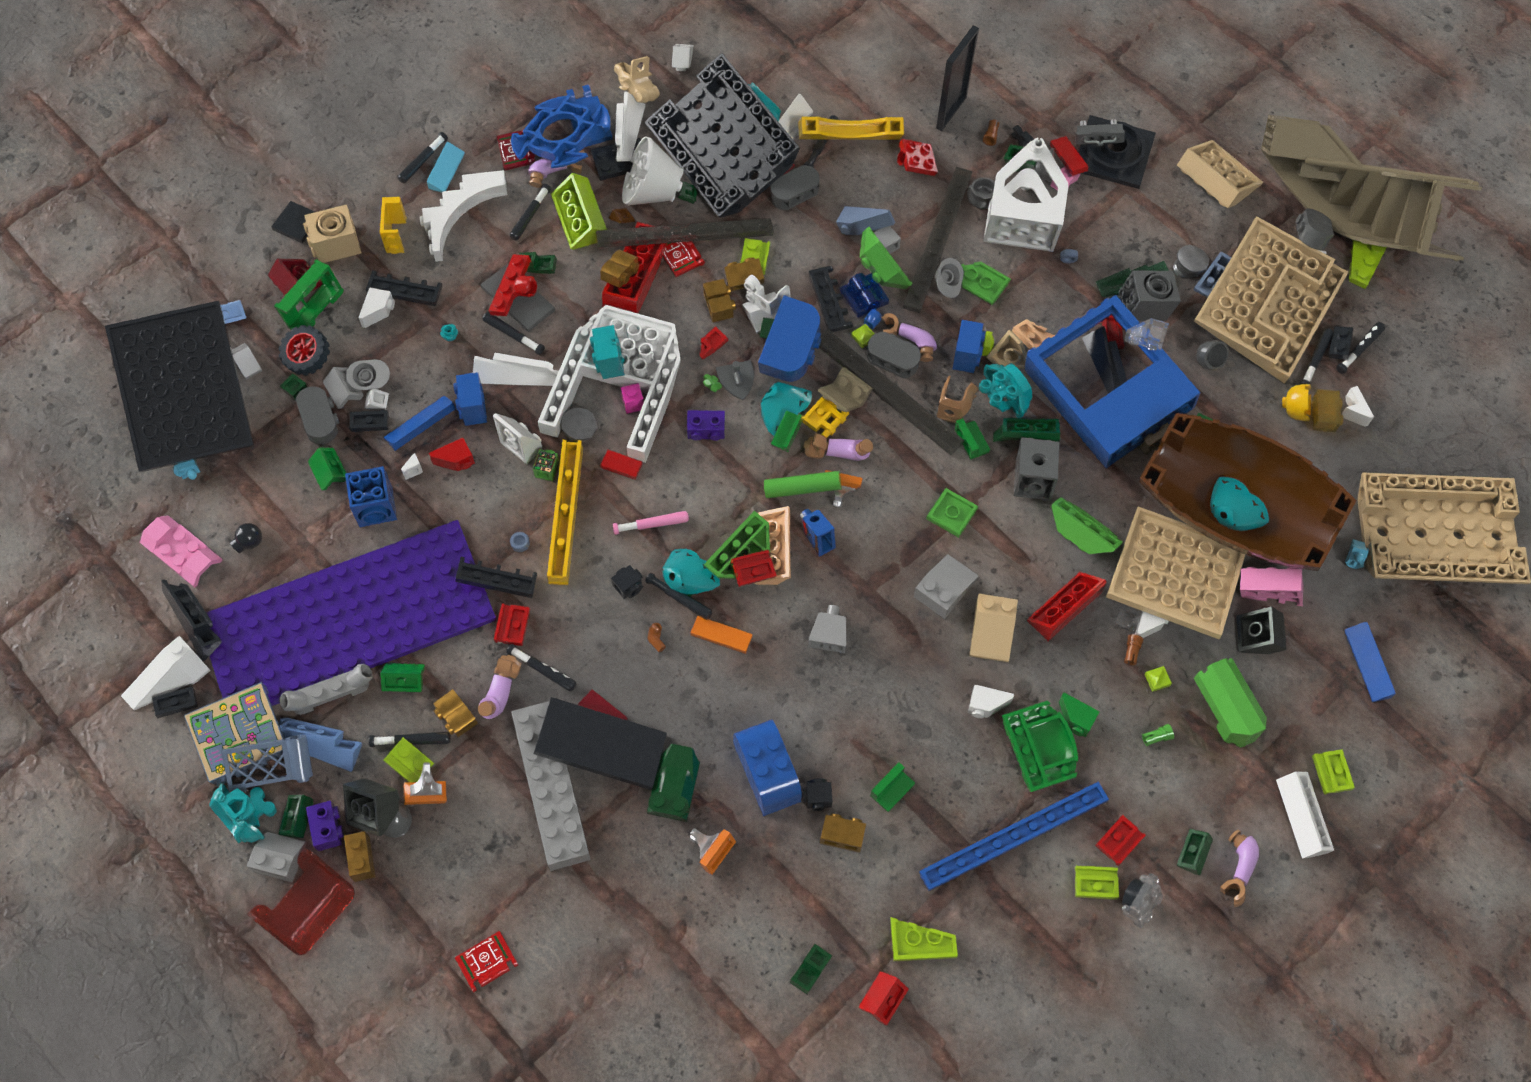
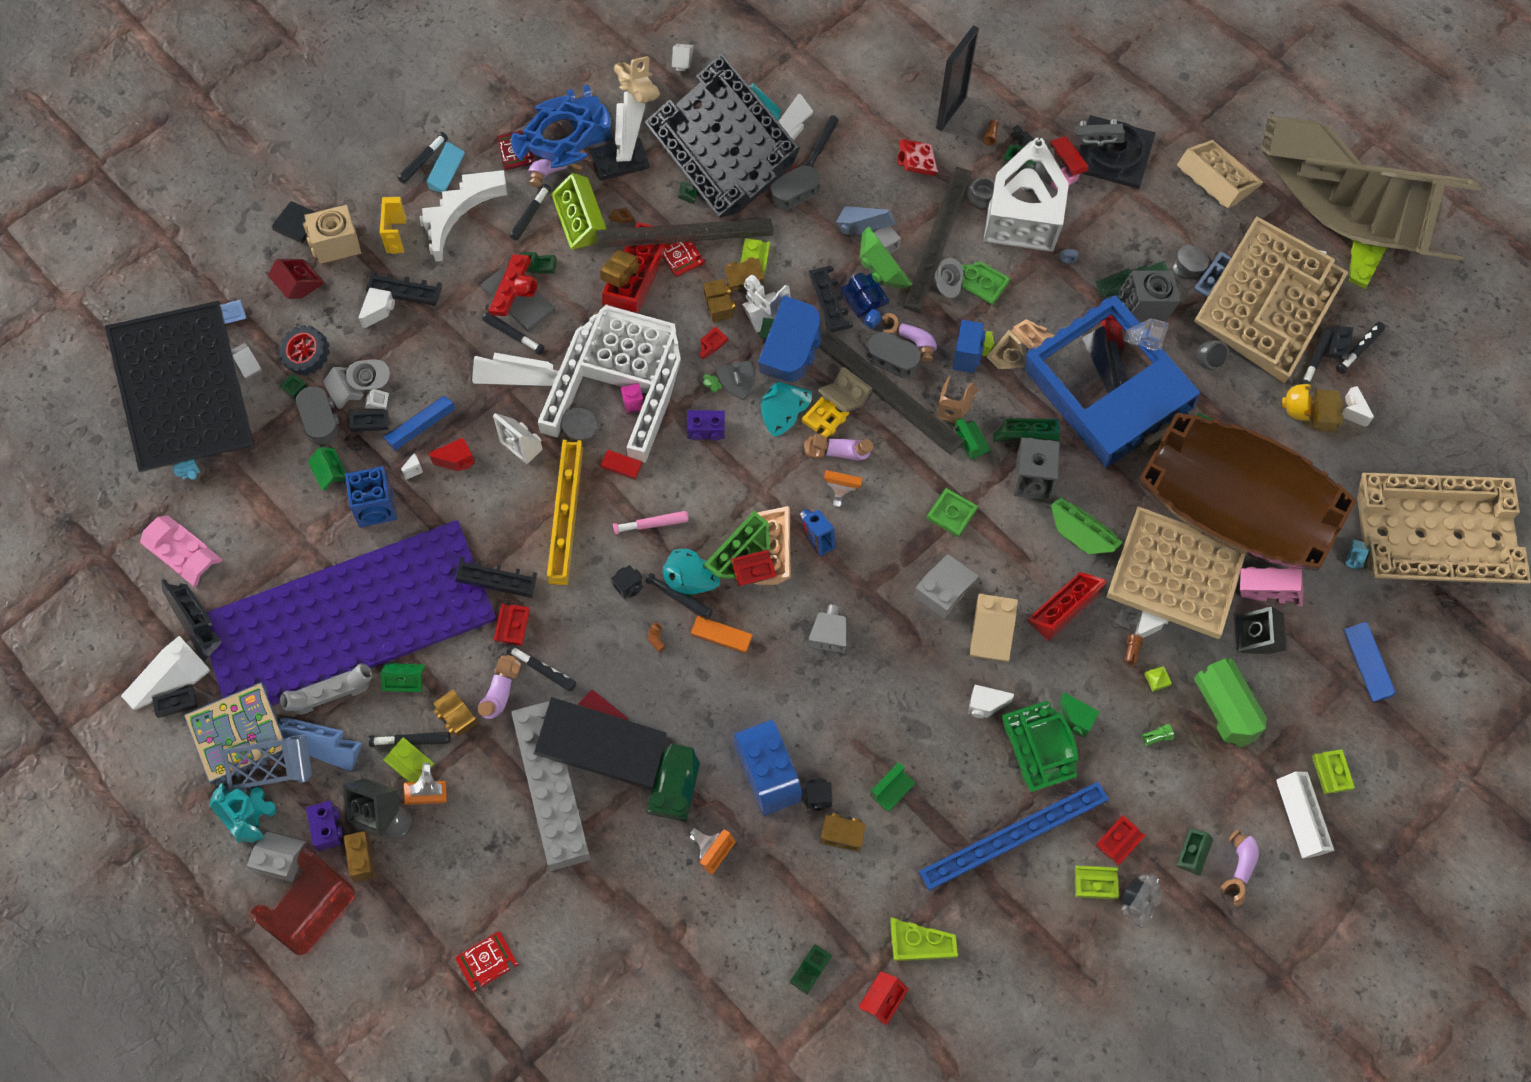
black piece [230,523,262,553] -> none
green piece [274,260,344,330] -> none
dark green slope [278,795,313,838] -> none
teal plate [440,324,458,341] -> none
blue brick [453,372,487,426] -> none
sand blue tile [510,532,530,552] -> none
brick [533,449,559,481] -> none
teal brick [590,325,625,379] -> none
white cone [622,136,684,206] -> none
bright green brick [764,470,842,498] -> none
green panel [771,410,804,452] -> none
yellow arch [798,117,904,140] -> none
lime tile [851,324,875,348] -> none
teal piece [979,363,1033,418] -> none
teal piece [1210,477,1269,531] -> none
dark grey brick [1296,208,1334,250] -> none

